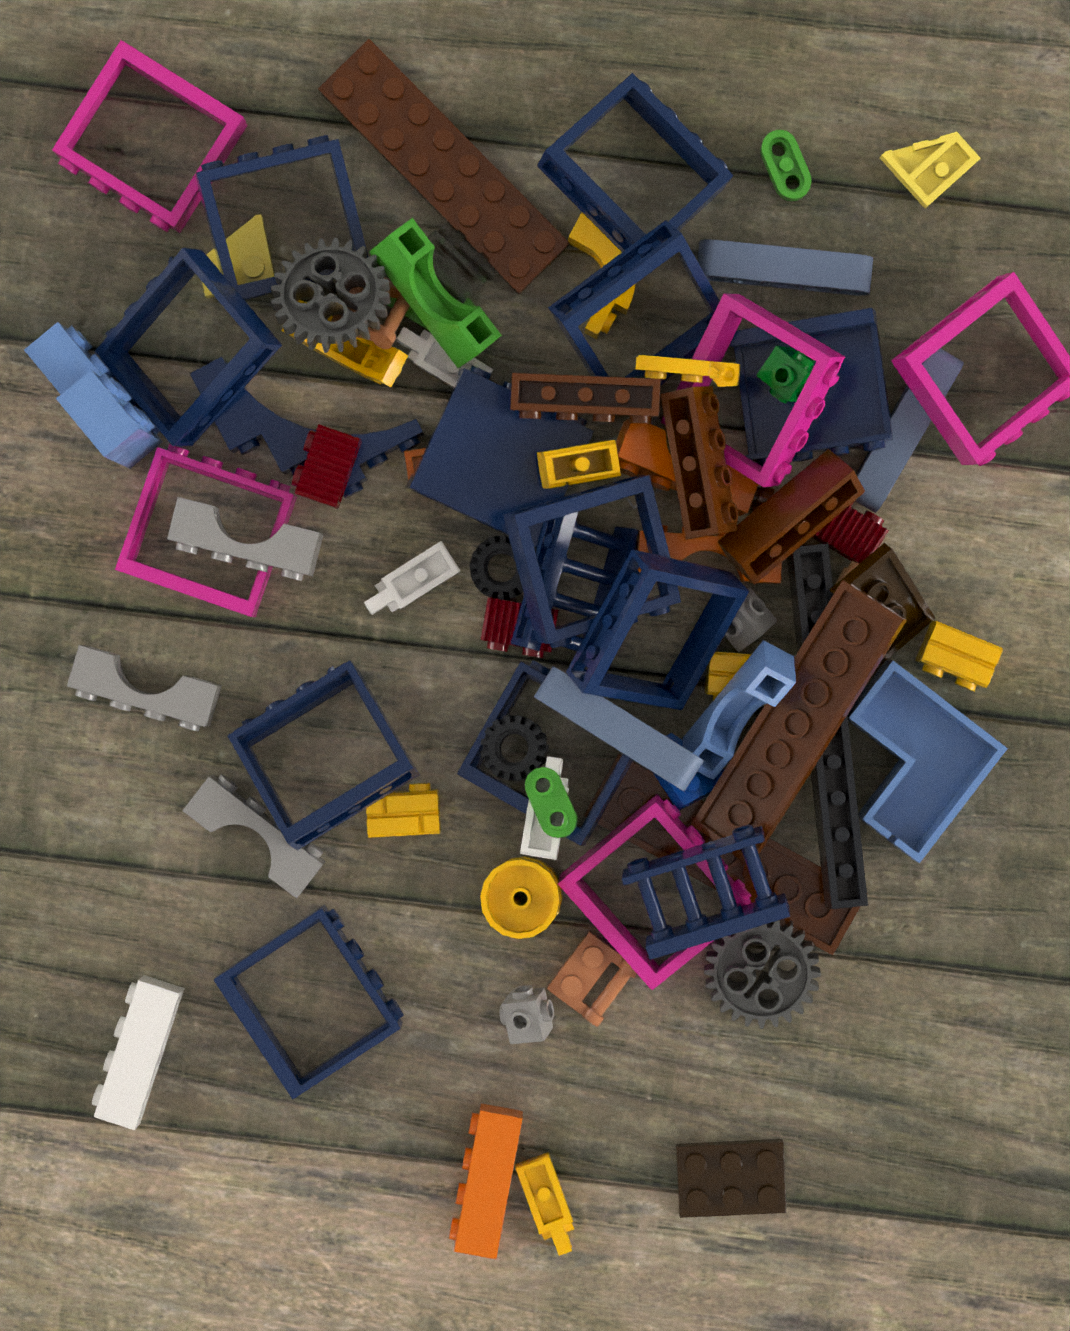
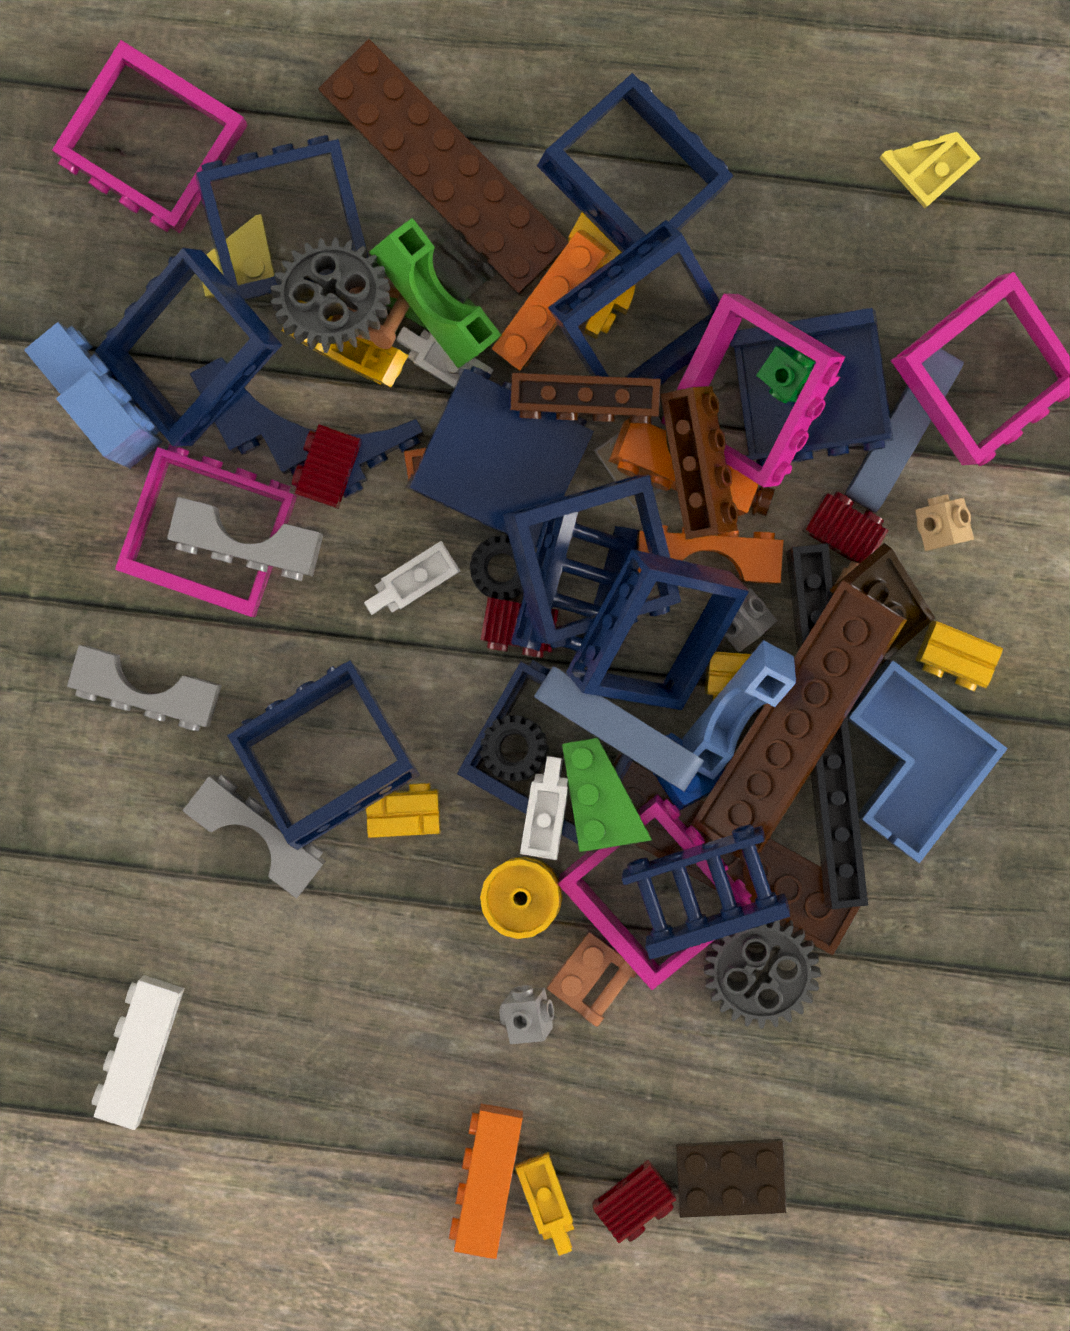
dark blue window [214,905,404,1100] -> none
bright green plate [525,767,577,838] -> none
yellow brick [537,440,621,489] -> none
yellow hinge [635,355,740,387] -> none
sand blue beam [697,239,873,296] -> none
reddish brown brick [718,448,865,585] -> none
bright green plate [760,130,812,201] -> none
none -> orange brick [492,229,612,371]
none -> bright green wing [562,738,652,852]
none -> dark red brick [592,1159,676,1243]
none -> tan brick [915,494,974,551]

